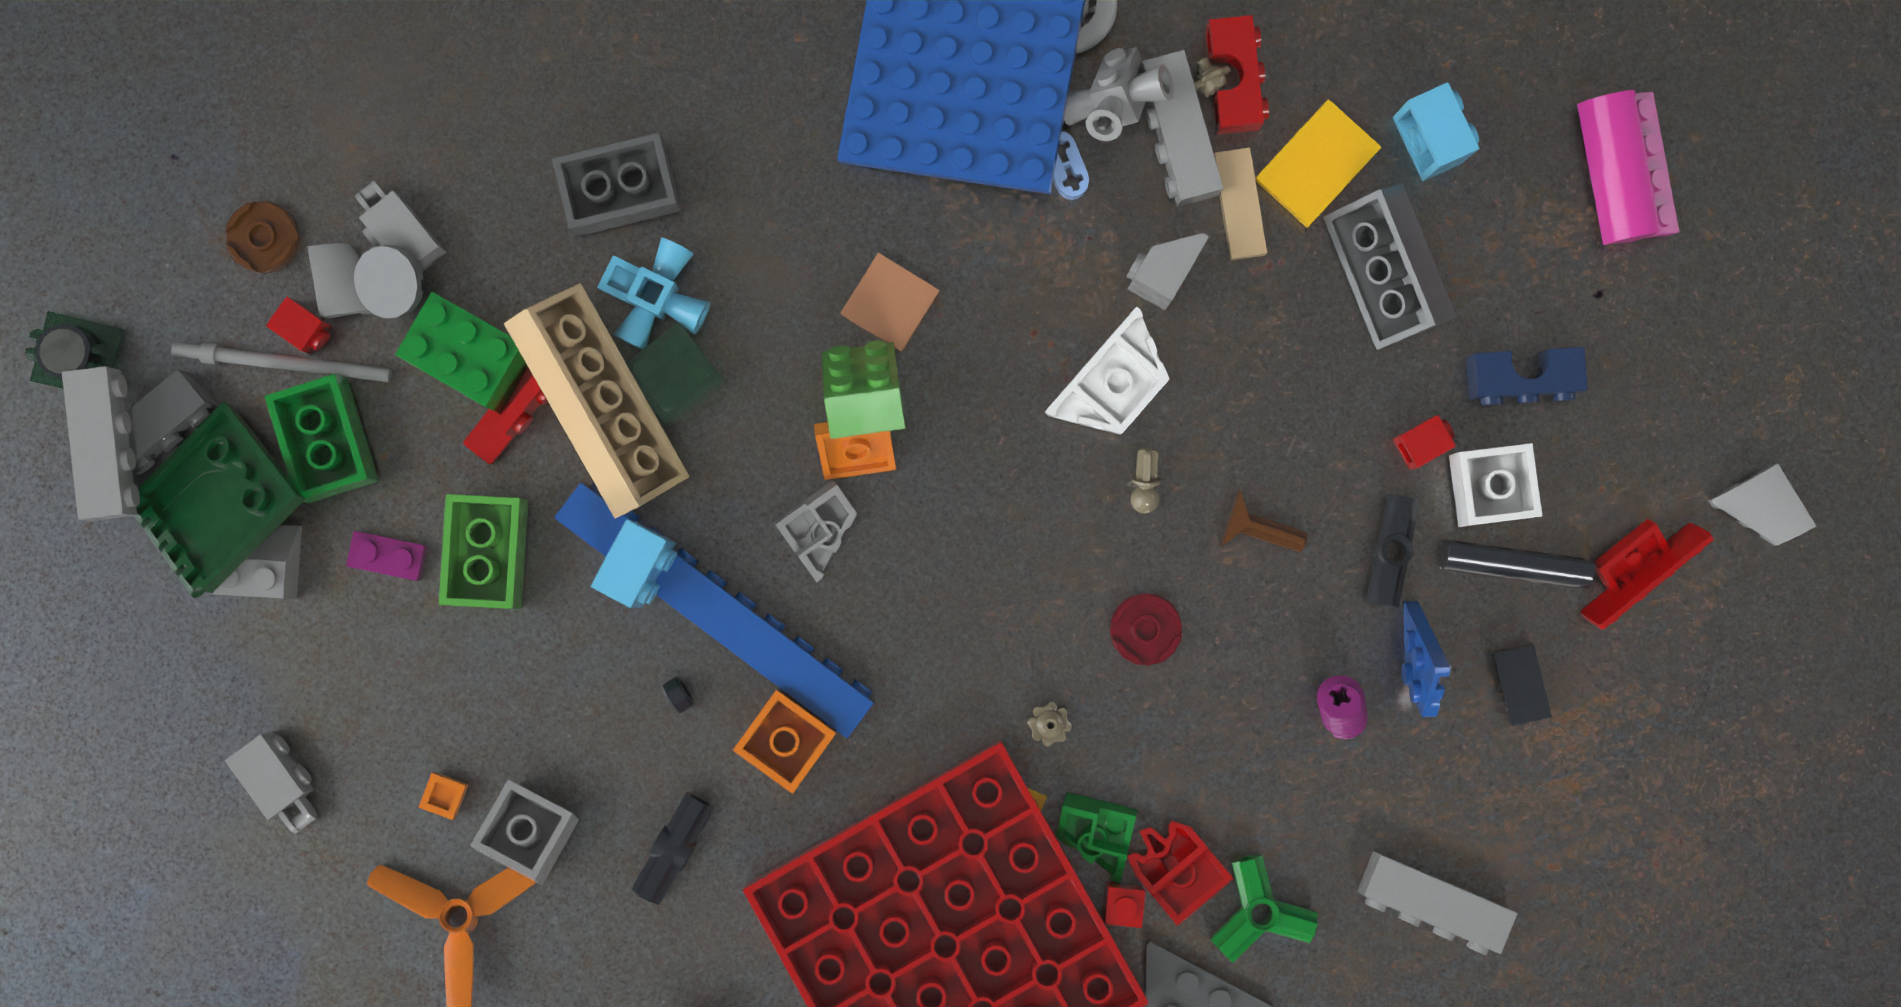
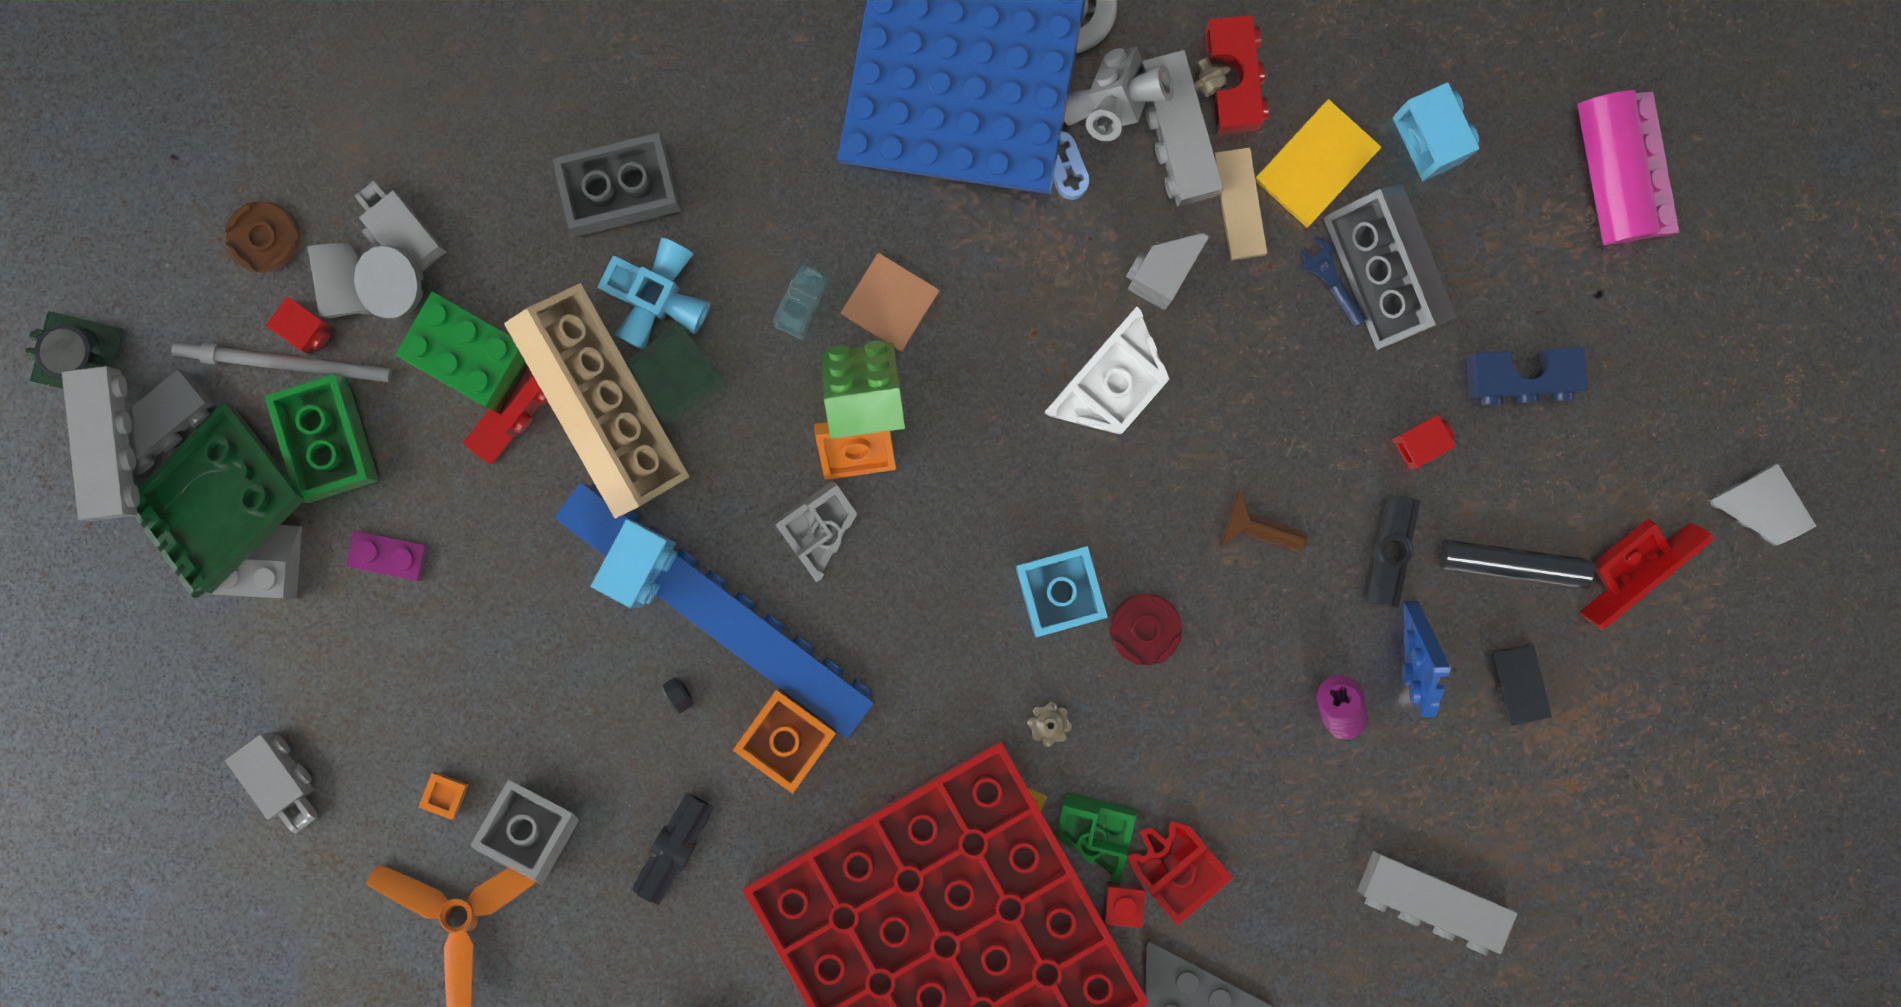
bright green brick [439,494,529,609] -> none
dark tan axle [1131,447,1161,514] -> none
green piece [1209,854,1318,963] -> none
white brick [1449,443,1542,527] -> none
none -> clear light blue leg [773,264,830,341]
none -> medium azure brick [1015,546,1108,637]
none -> dark blue piece [1301,237,1367,327]

